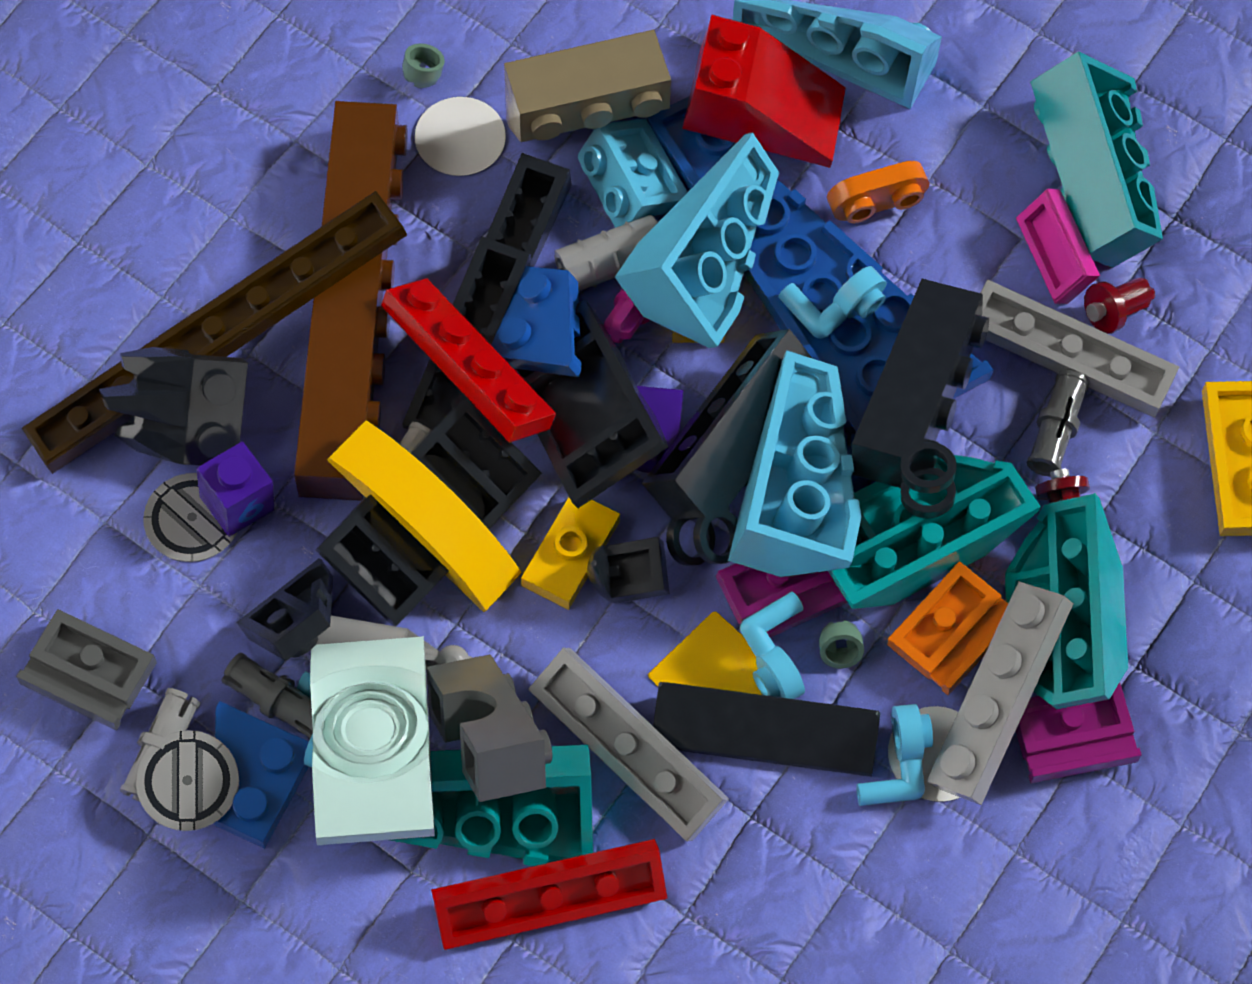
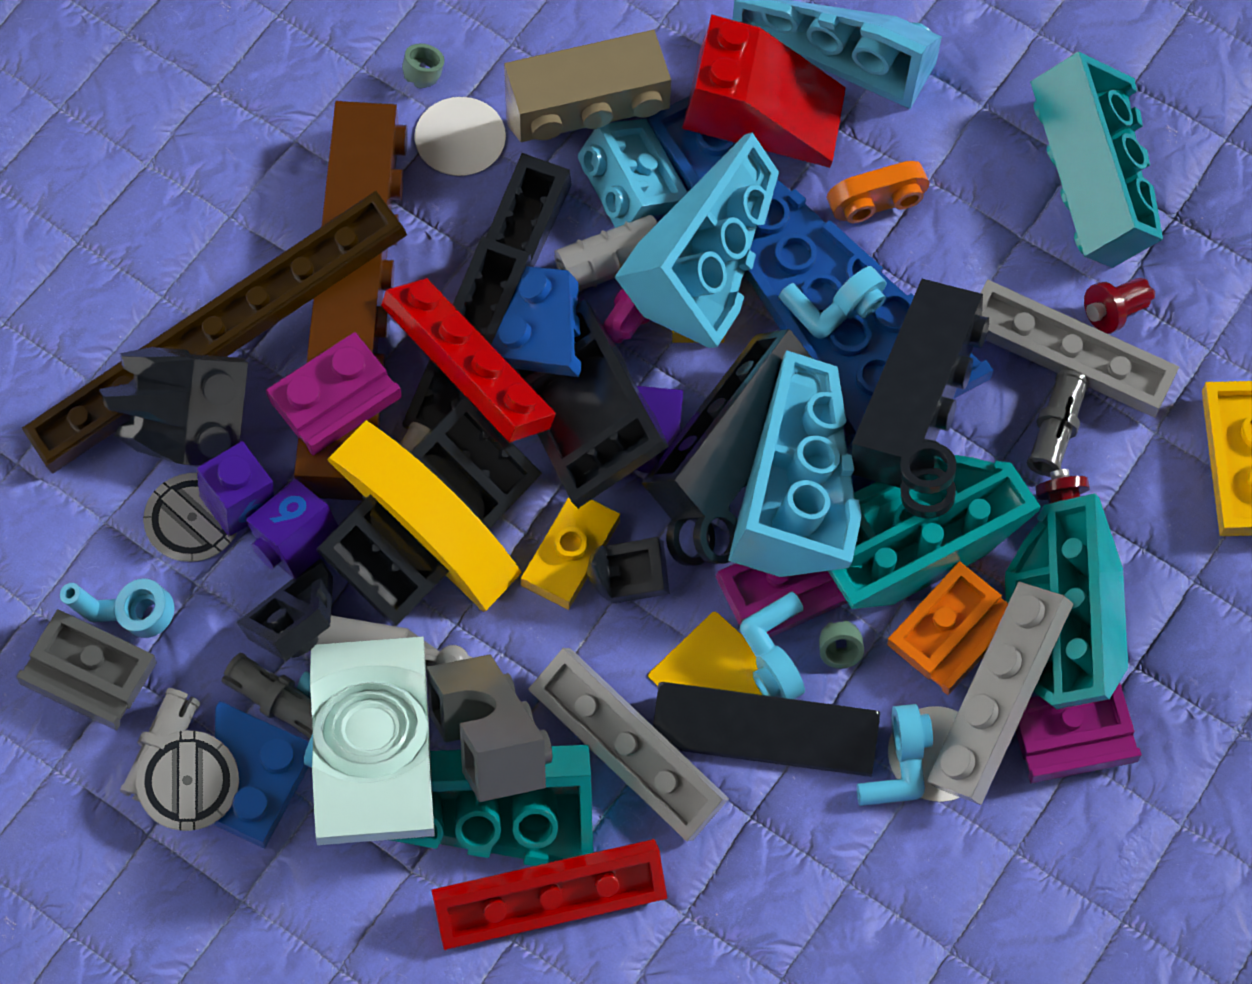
dark pink tile [1016,189,1100,304] -> none
none -> medium azure plate [60,579,174,638]
none -> dark purple brick [246,479,338,579]
none -> magenta plate [266,332,401,456]

